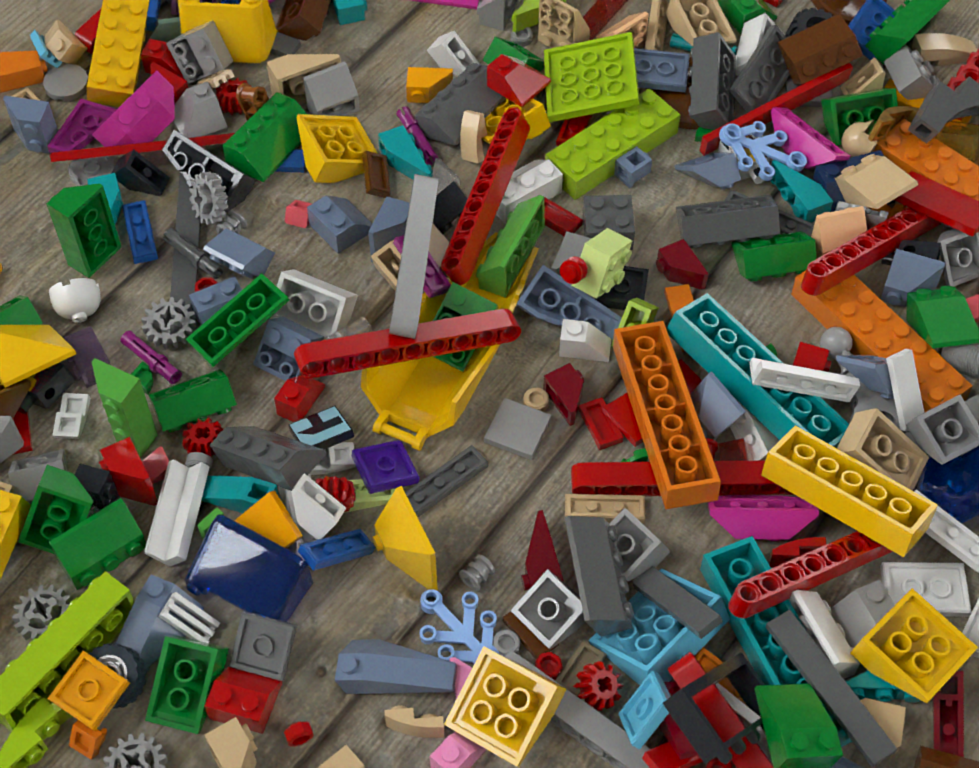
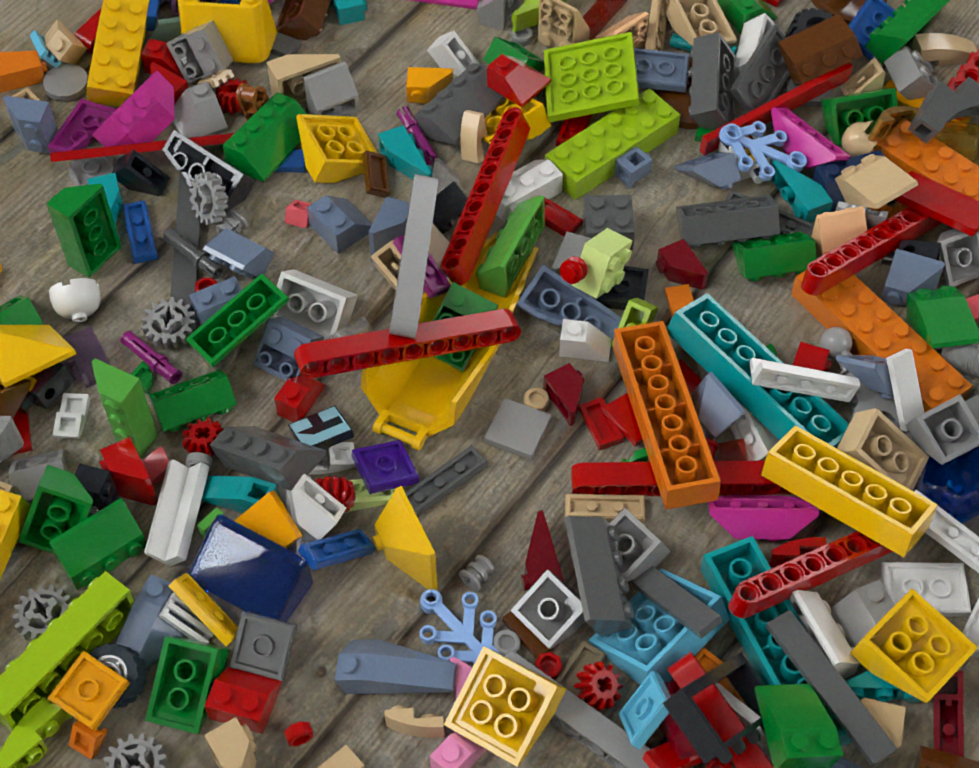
none -> yellow tile [169,573,238,647]

